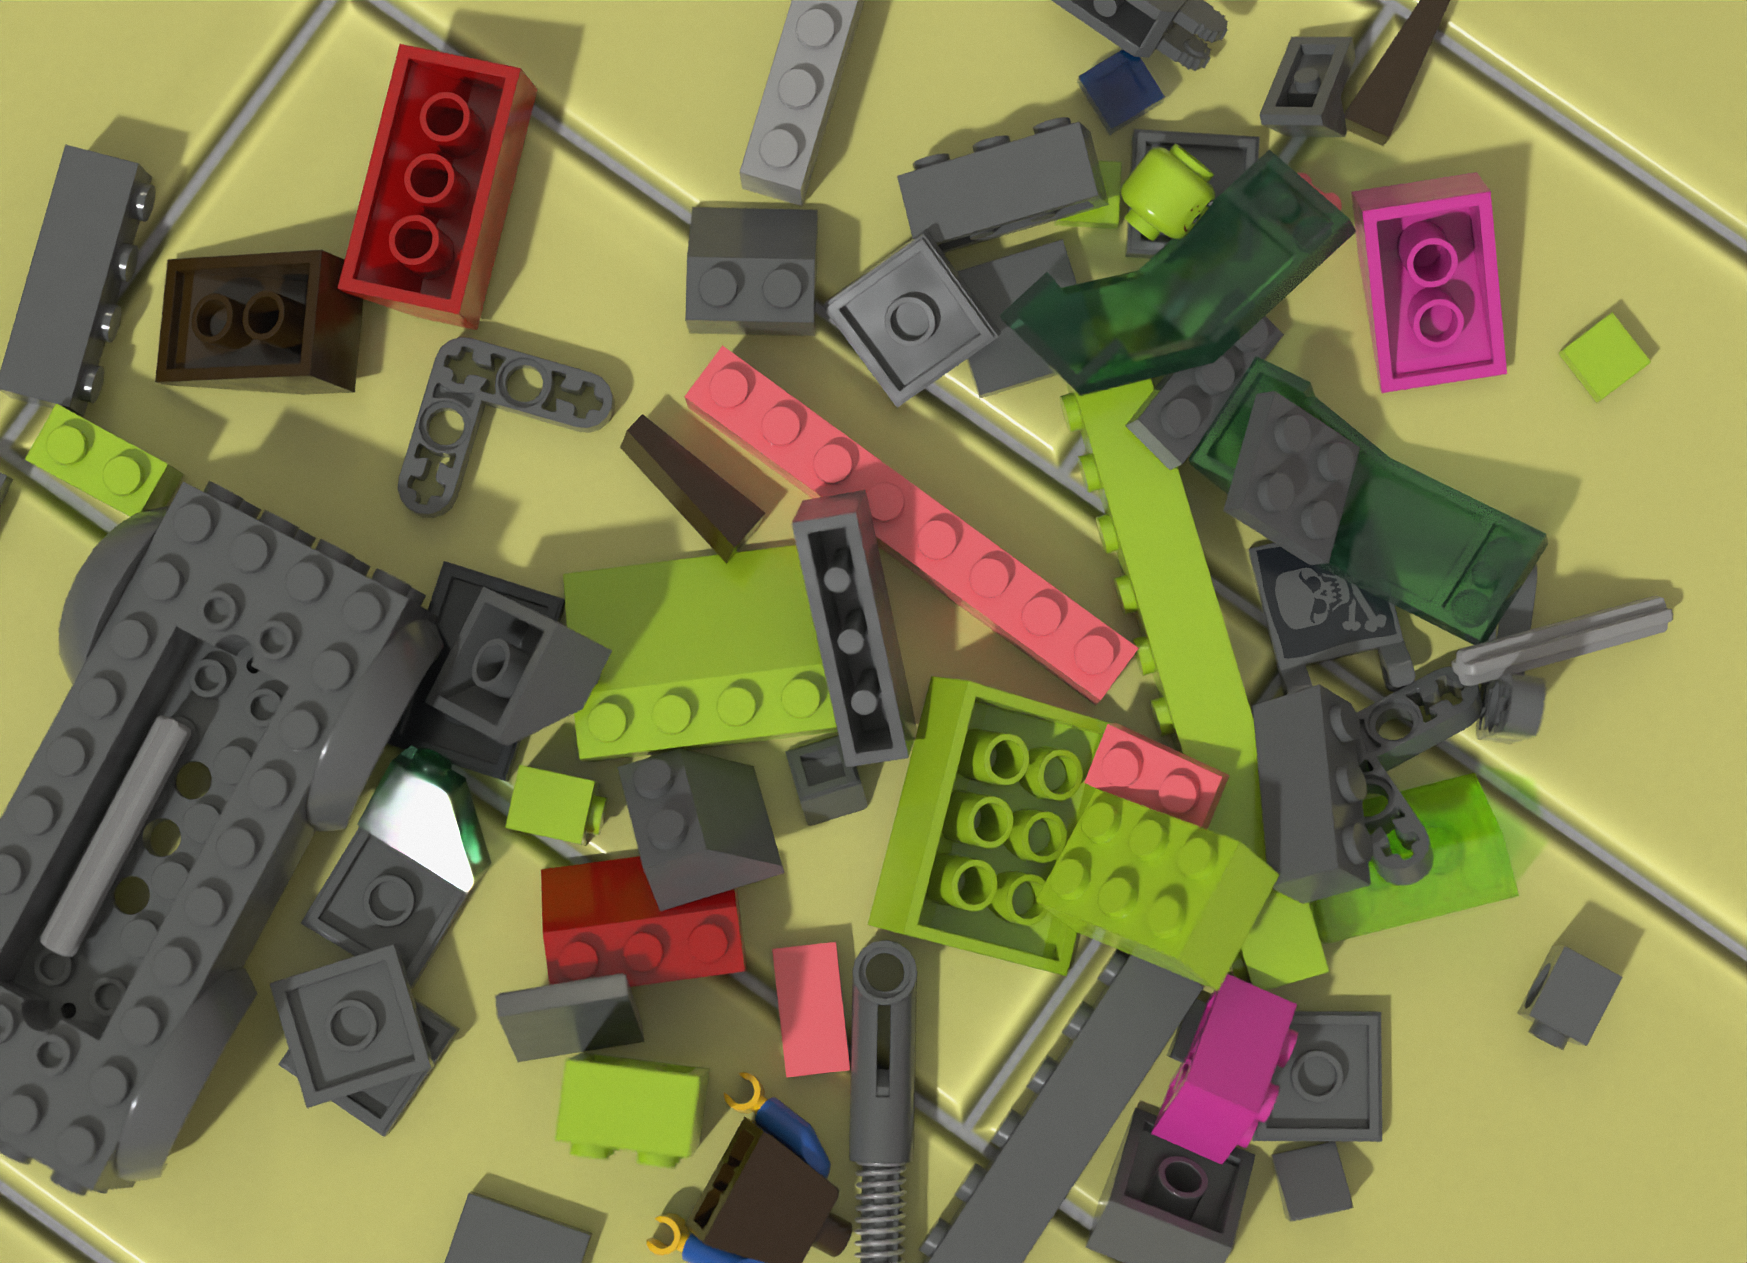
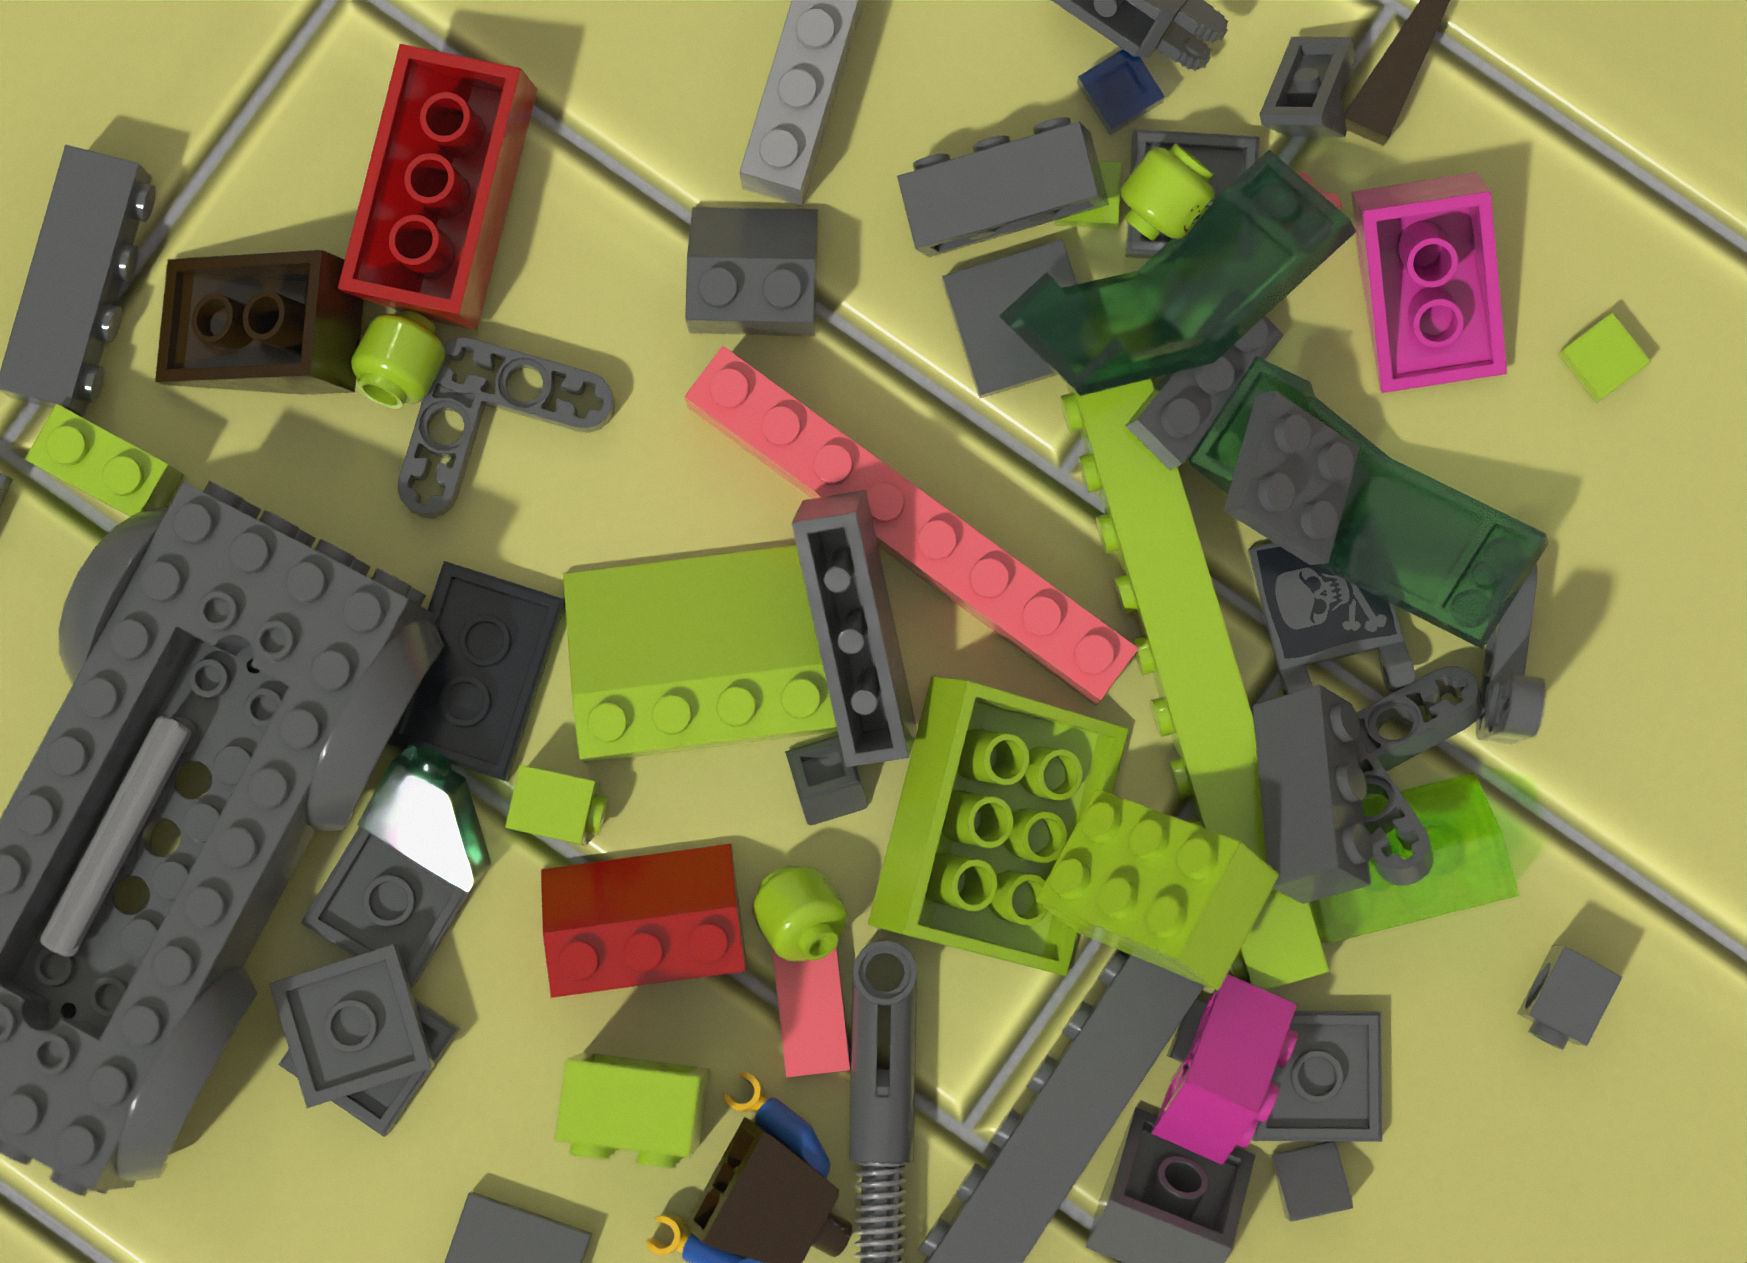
dark grey slope [425,587,612,746] -> none
dark grey tile [495,973,645,1062] -> none
dark grey slope [617,748,785,911] -> none
dark brown piece [620,414,766,564] -> none
tile [822,229,1001,407] -> none
coral plate [1084,722,1230,829] -> none
light grey axle [1452,596,1673,686] -> none
none -> lime head [351,310,445,409]
none -> lime head [752,866,848,962]

